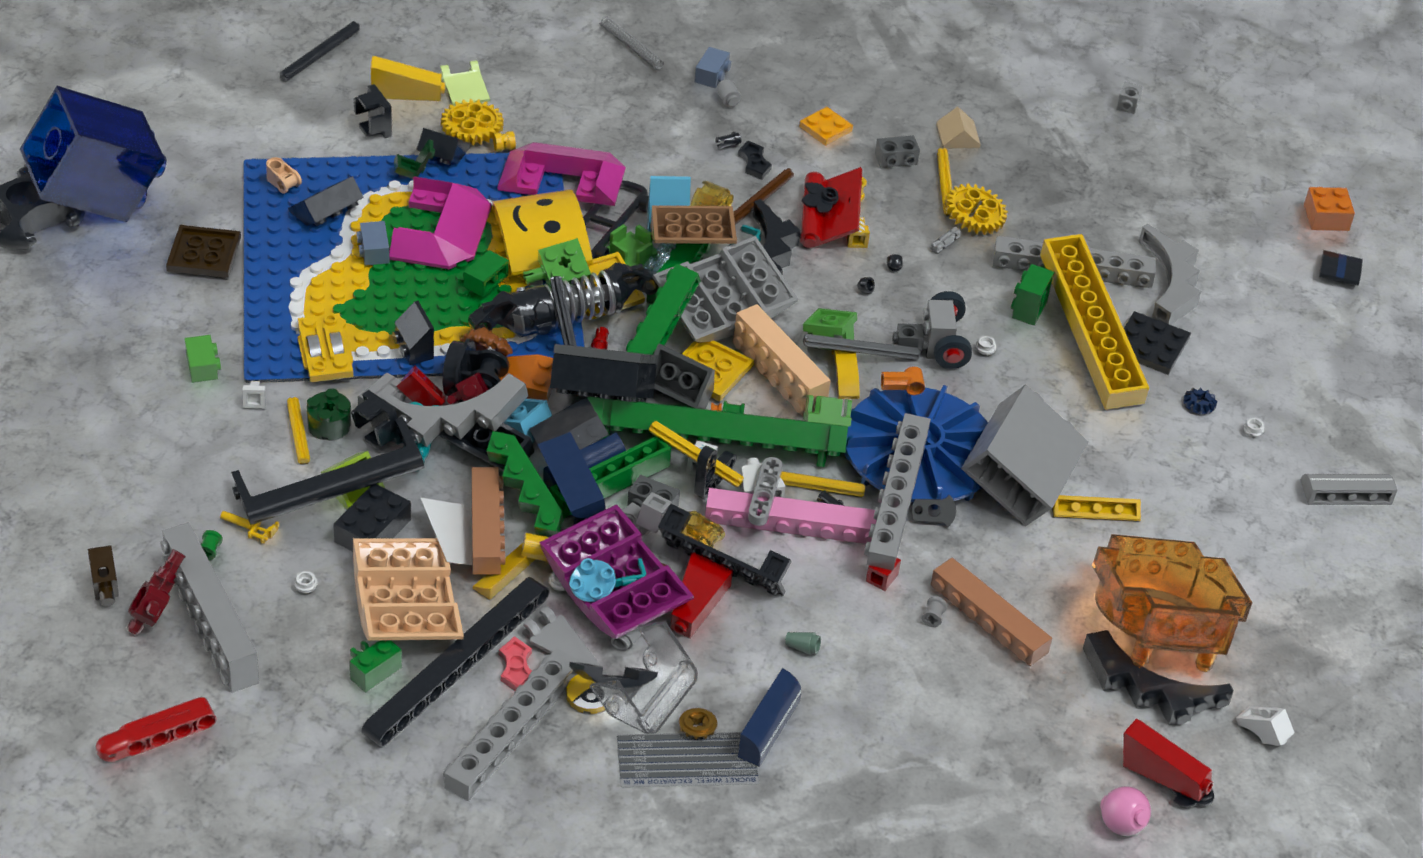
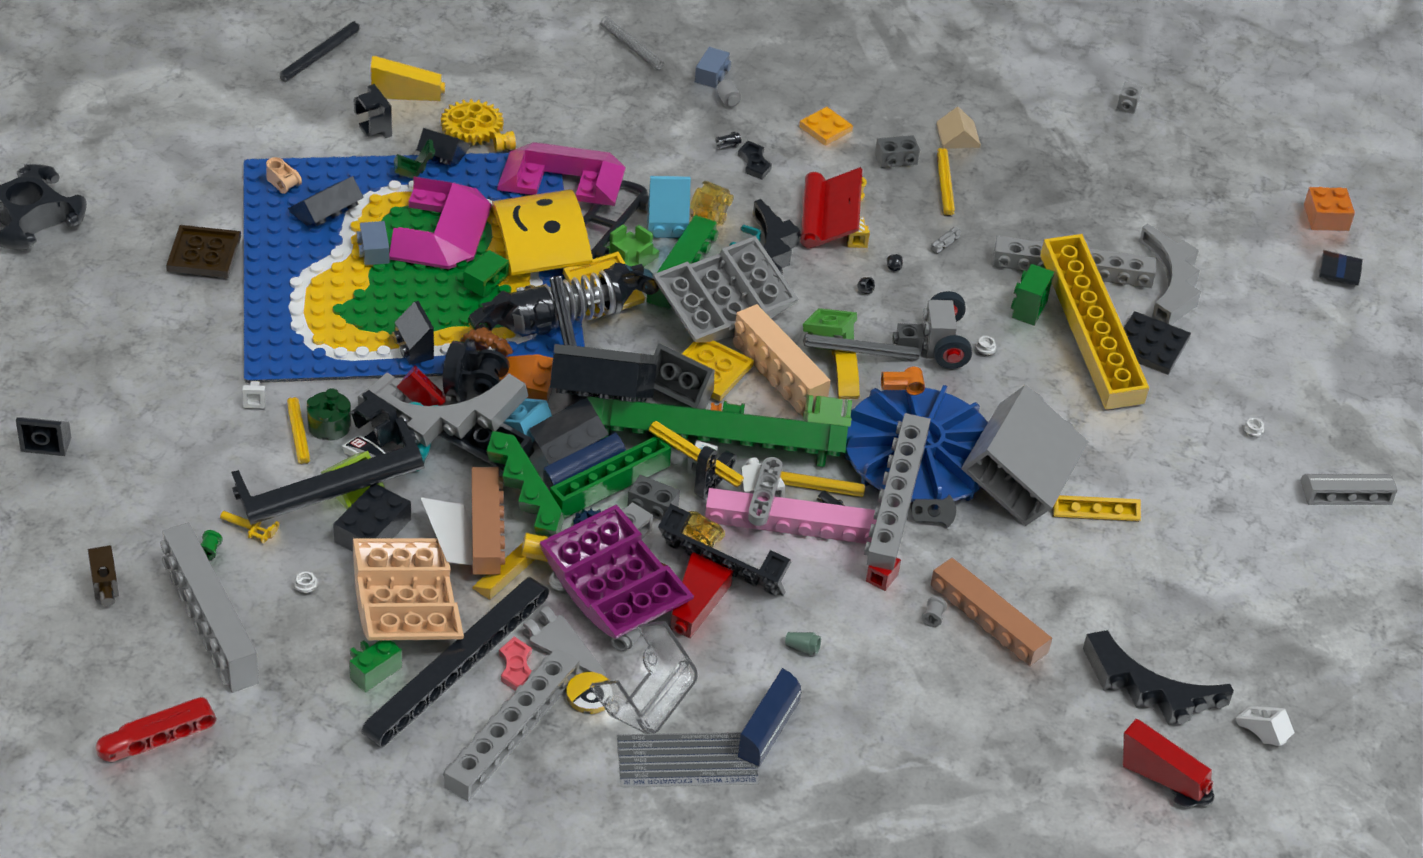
clear blue brick [20,86,167,222] -> none
dark red piece [128,549,186,635] -> none
bright green brick [185,335,221,383] -> none
yellow piece [297,313,354,382] -> none
yellowish green flag [440,60,490,106] -> none
dark red brick [447,372,488,404] -> none
bright green brick [523,238,591,287] -> none
dark blue brick [537,432,606,518] -> none
medium azure dish [569,558,616,602] -> none
black slope [569,662,658,688] -> none
red pin [591,327,609,349] -> none
teal piece [615,558,646,587] -> none
green brick [626,263,701,355] -> none
light grey brick [636,492,672,533] -> none
clear light blue plate [643,243,676,273] -> none
medium nougat slope [651,205,737,244] -> none
pearl gold gear [679,708,717,740] -> none
reddish brown axle [733,168,794,225] -> none
black plate [801,182,839,213] -> none
yellow gear [944,183,1008,235] -> none
clear orange windscreen [1092,534,1253,672] -> none
bright pink brick [1100,786,1151,836] -> none
dark blue gear [1183,387,1217,414] -> none
none -> black slope [16,417,71,456]
none -> slope [342,435,385,458]

